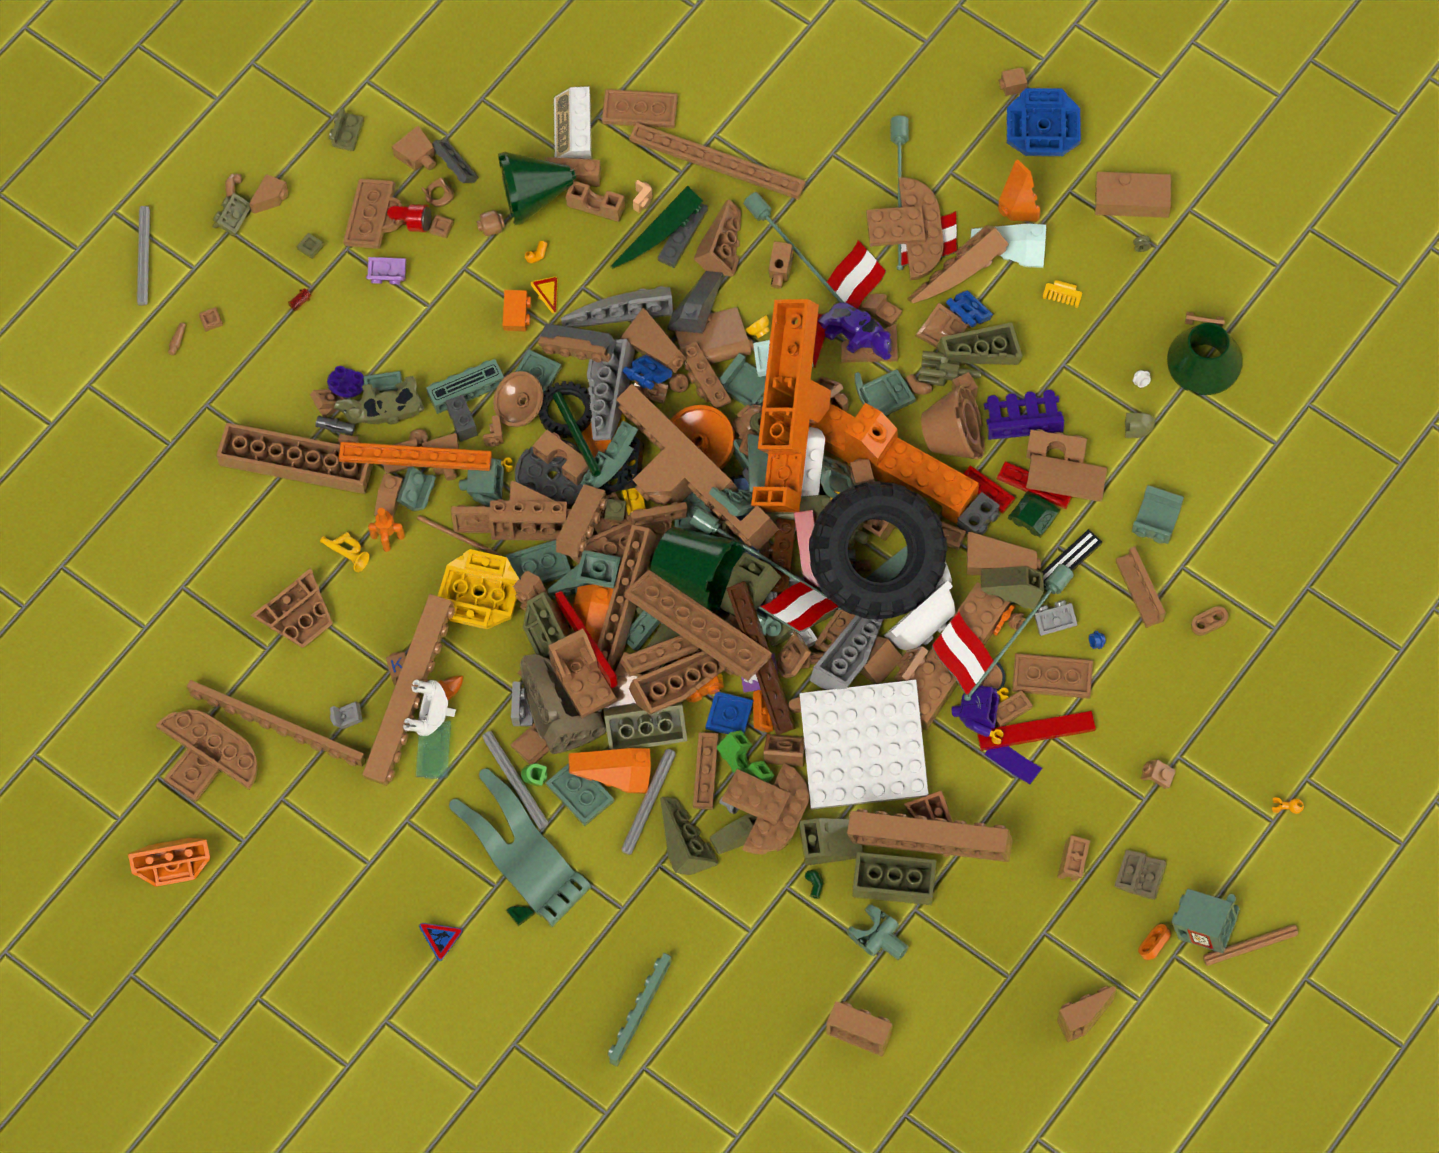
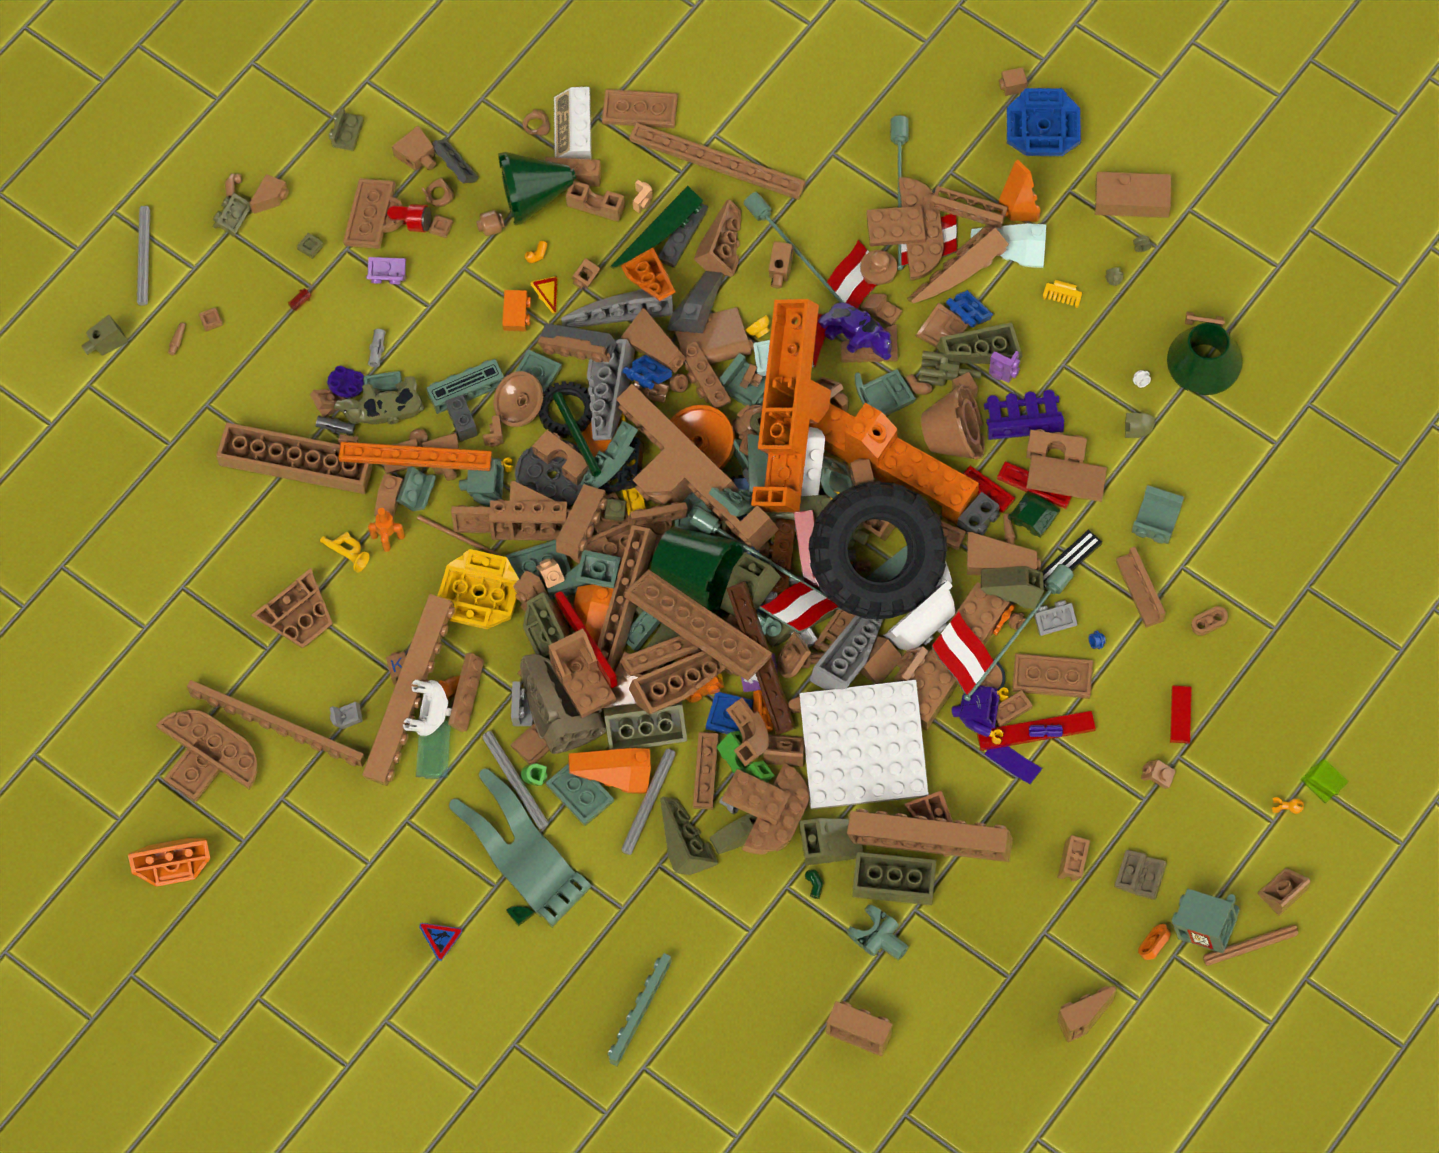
none -> olive torso [81,315,129,355]
none -> light grey pin [368,329,386,367]
none -> medium nougat plate [448,653,484,732]
none -> medium nougat piece [523,109,550,136]
none -> light nougat bracket [536,559,564,588]
none -> medium nougat brick [572,258,600,289]
none -> orange wedge [621,248,676,301]
none -> medium nougat arch [726,698,768,766]
none -> medium nougat tile [739,364,763,389]
none -> medium nougat plate [860,250,897,285]
none -> medium nougat fence [930,186,1008,229]
none -> medium lavender bracket [989,351,1021,383]
none -> medium nougat animal [1003,513,1016,545]
none -> dark purple piece [1029,725,1063,737]
none -> olive plate [1105,267,1124,286]
none -> red tile [1170,686,1192,744]
none -> medium nougat slope [1258,868,1311,916]
none -> clear neon green piece [1301,758,1348,804]

